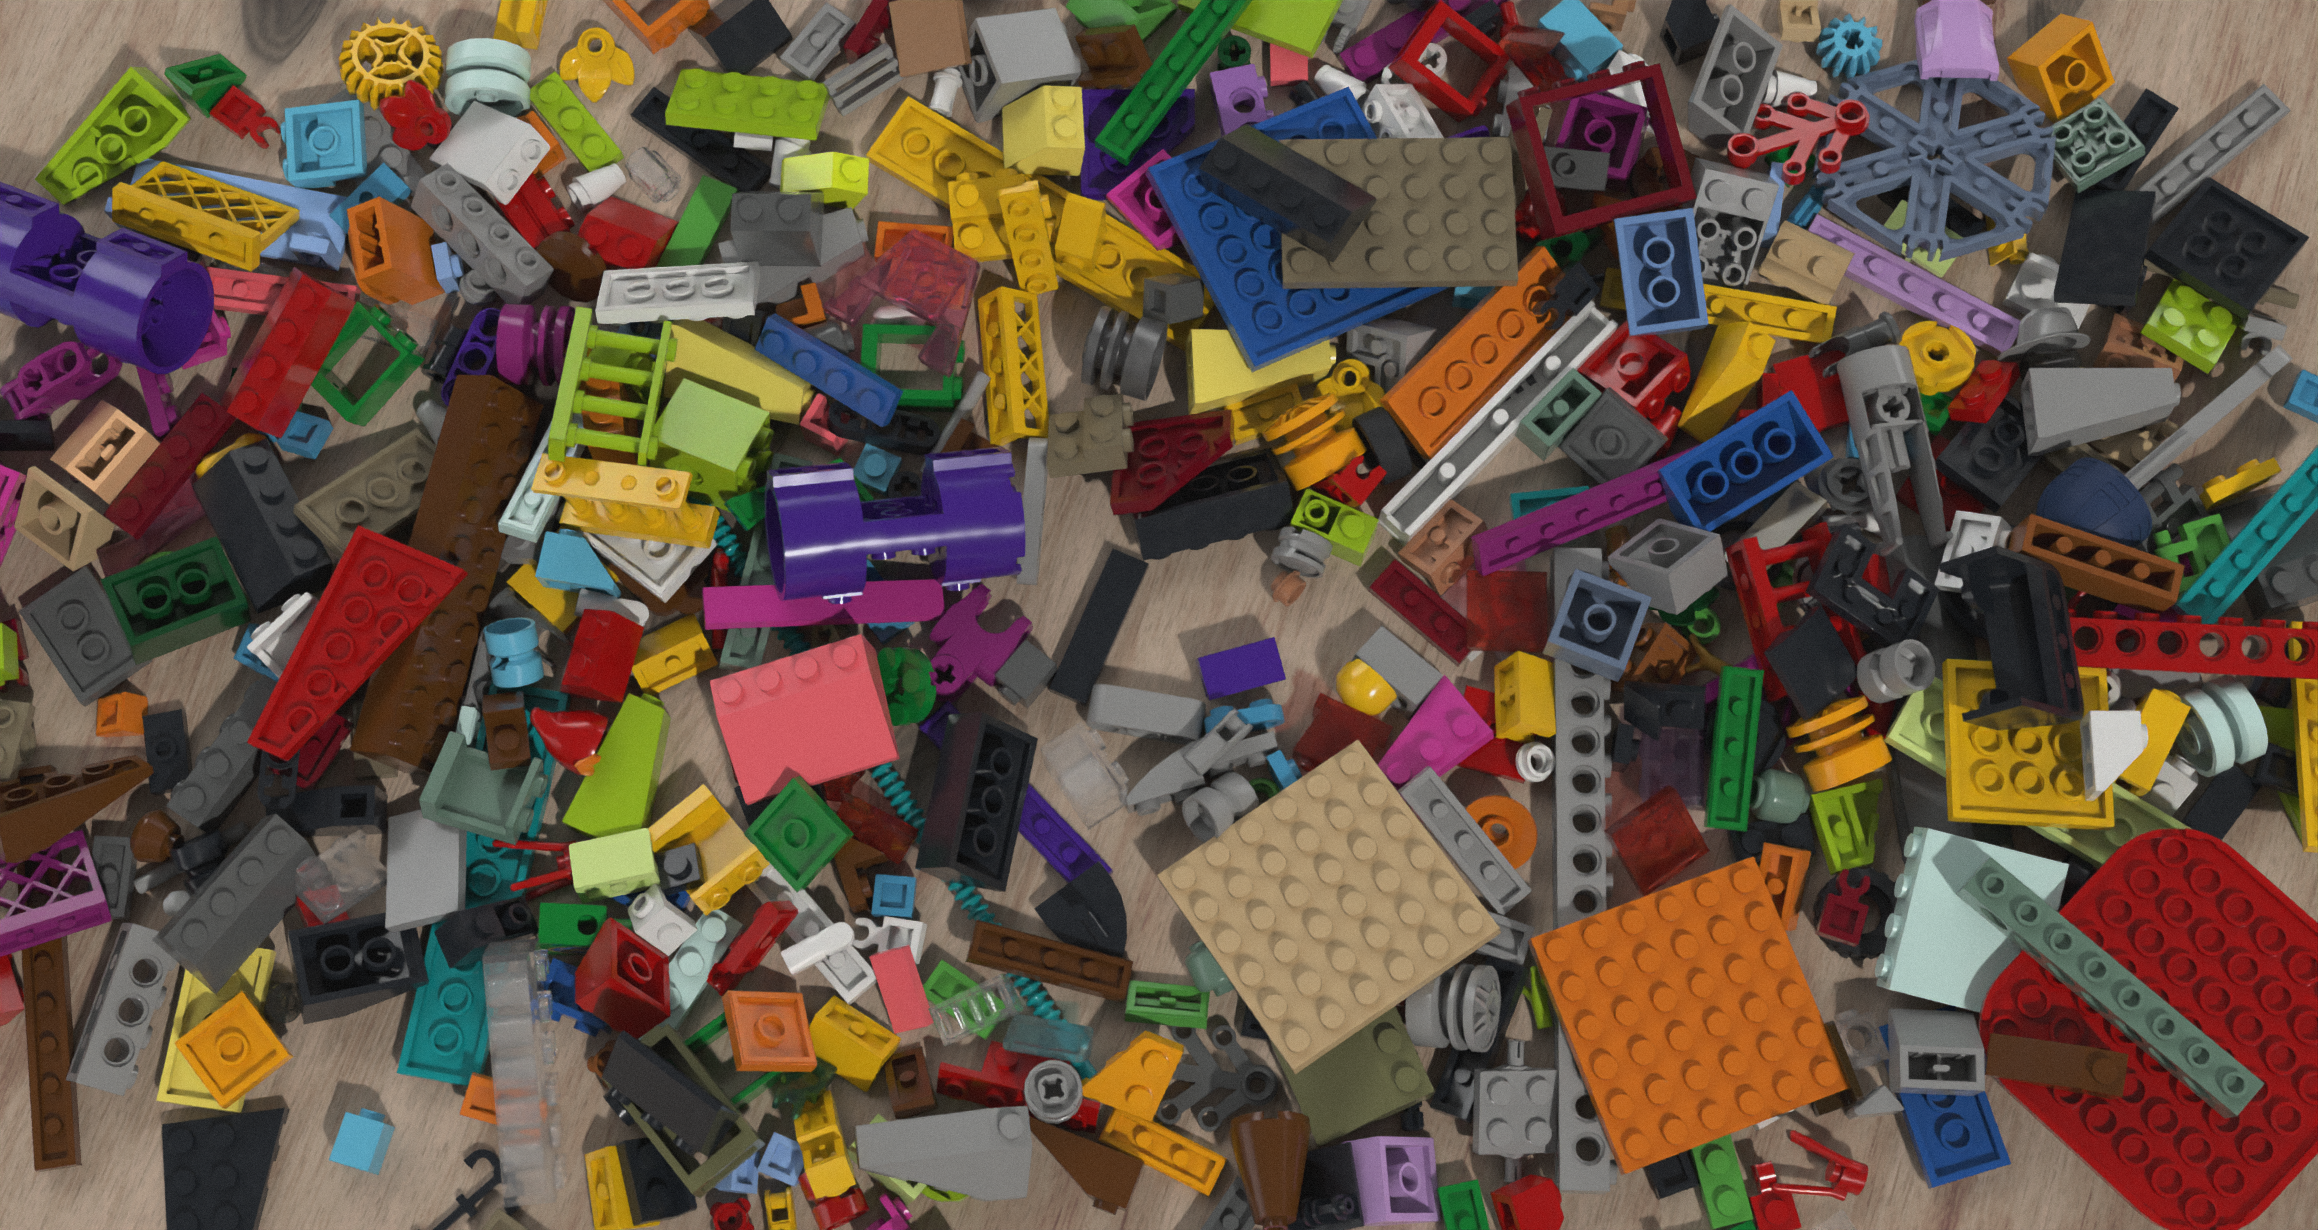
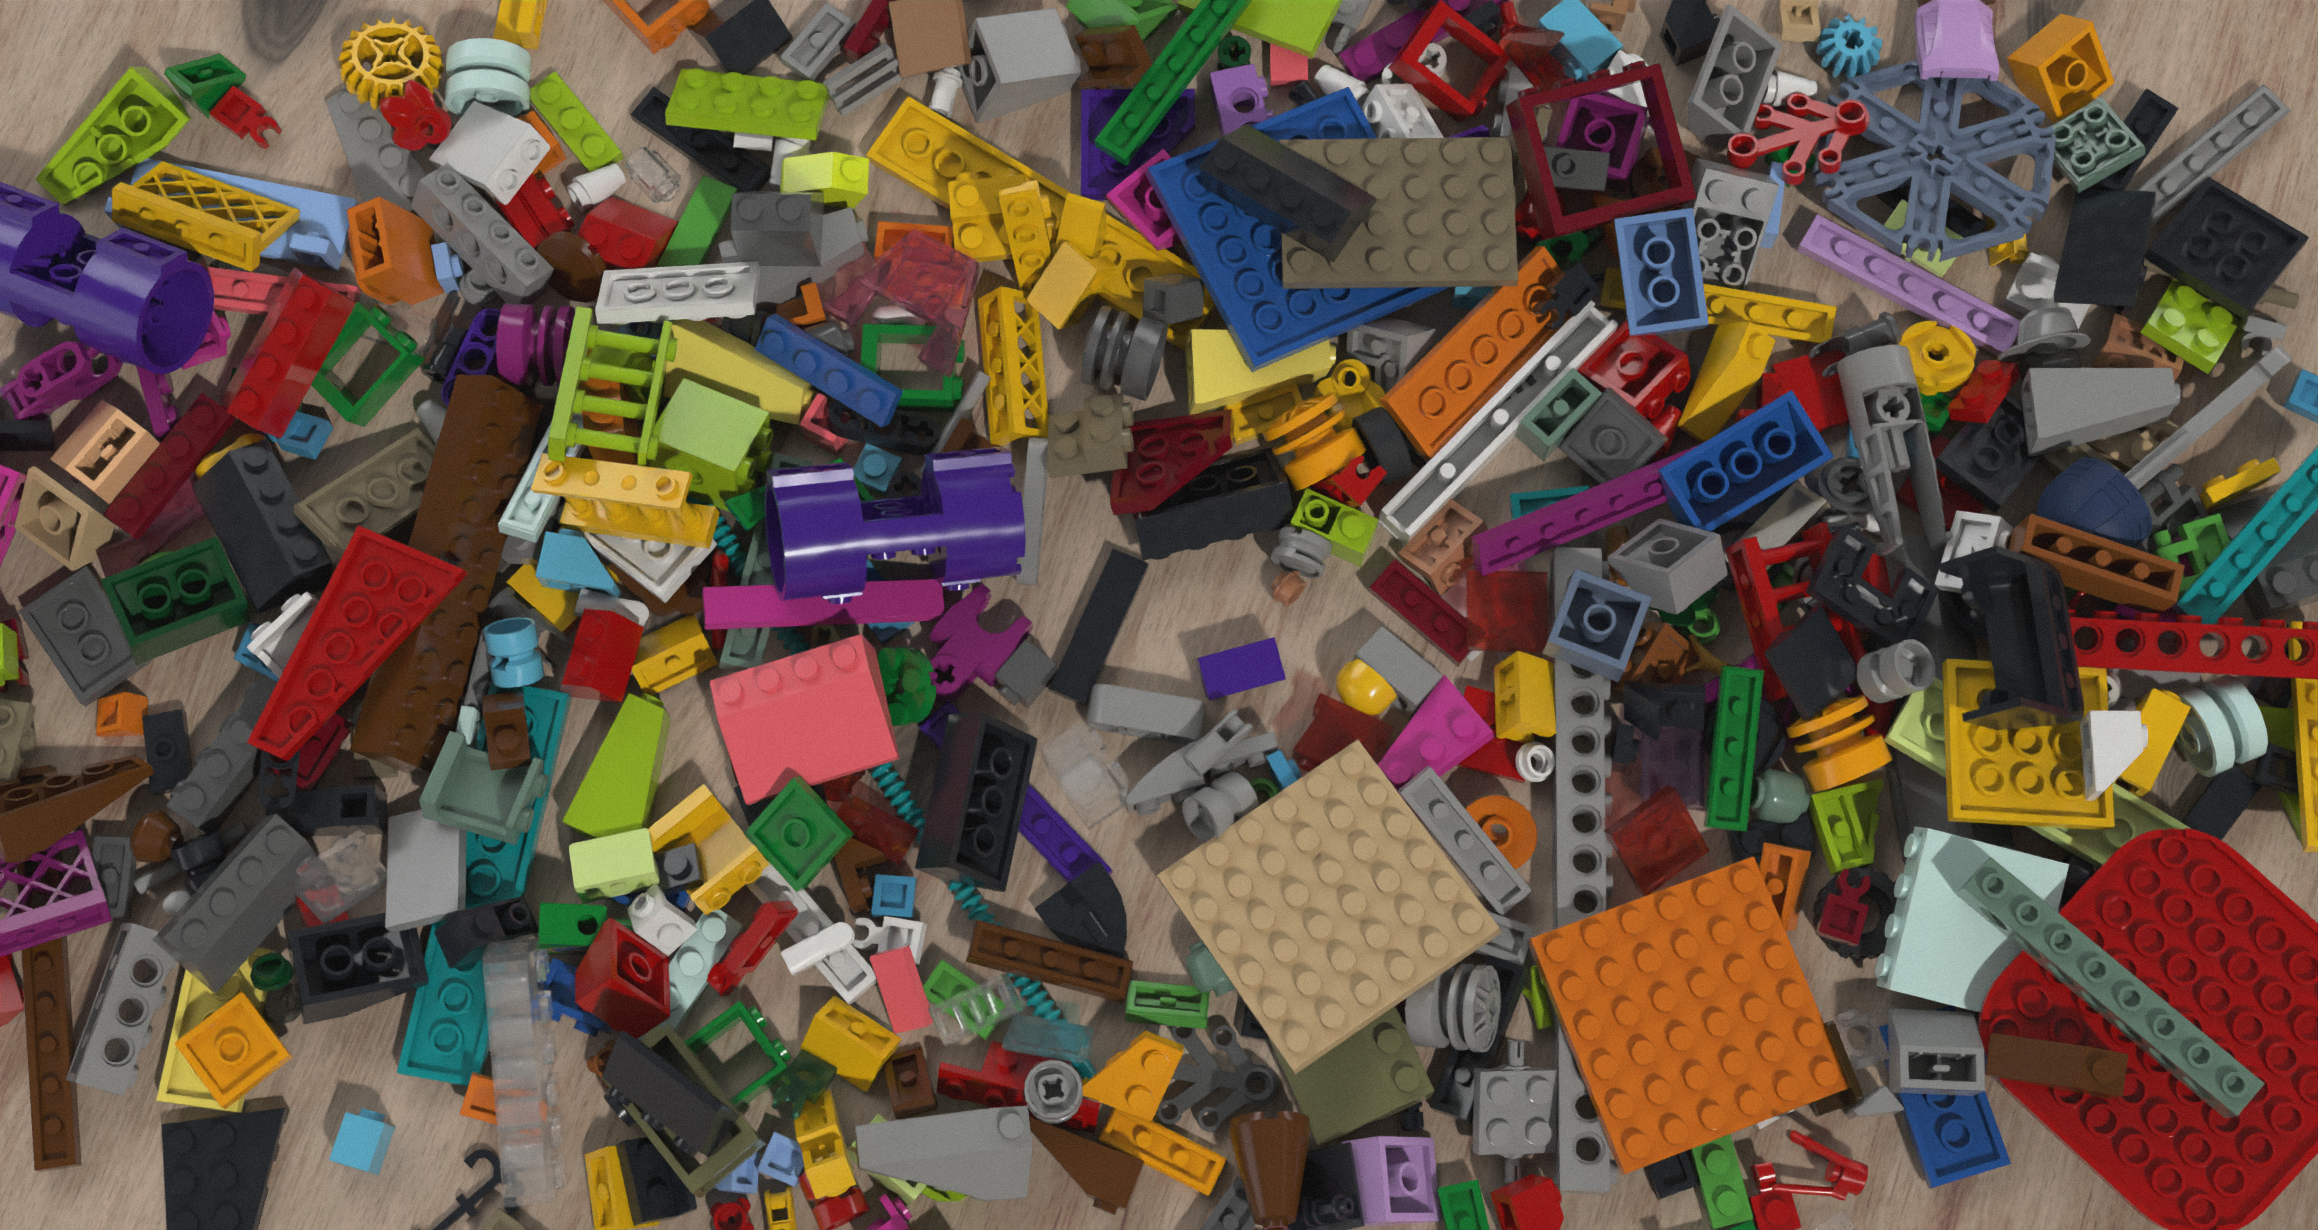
medium azure plate [281,100,368,189] -> none
dark azure plate [329,162,413,234] -> none
red plant [492,839,576,901] -> none
red hat [530,707,608,776] -> none
yellow plate [559,27,635,103] -> none
orange tile [722,990,817,1072] -> none
light yellow slope [1002,85,1085,176] -> none
dark azure plate [1204,699,1285,734] -> none
tan bracket [1758,220,1855,305] -> none
dark azure axle [1779,184,1831,229] -> none
white bracket [2140,754,2198,817] -> none
none -> dark green plate [250,953,293,991]
none -> yellow panel [1027,241,1117,330]

